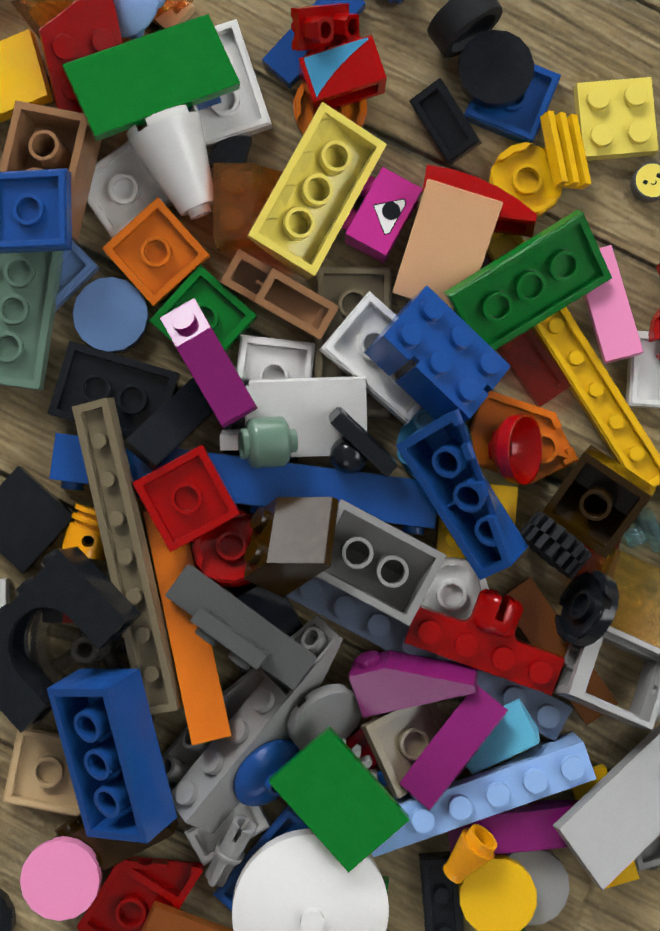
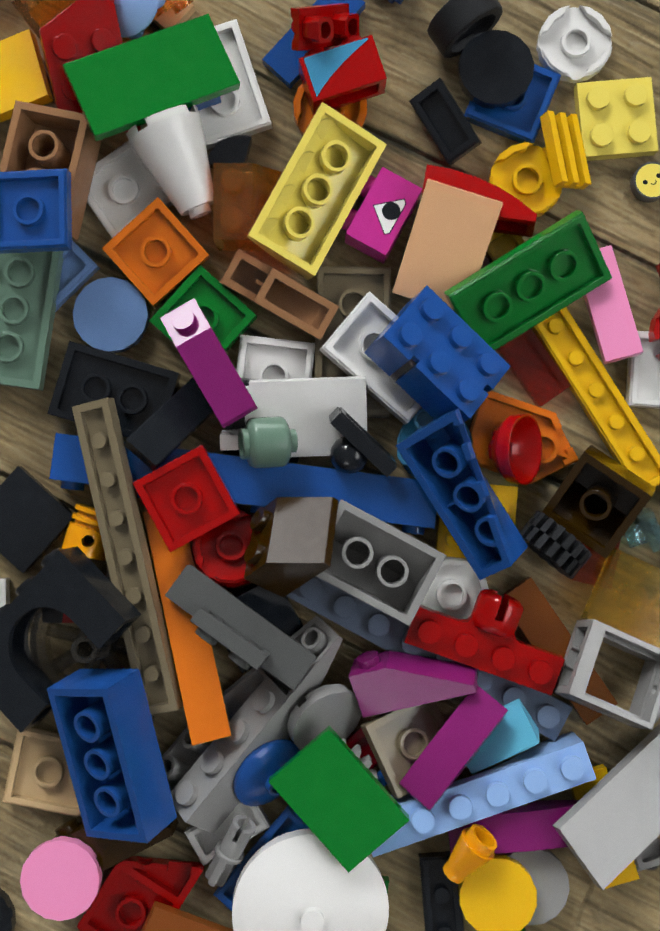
black tile [555,570,619,647] -> none
none -> white tile [536,5,612,83]

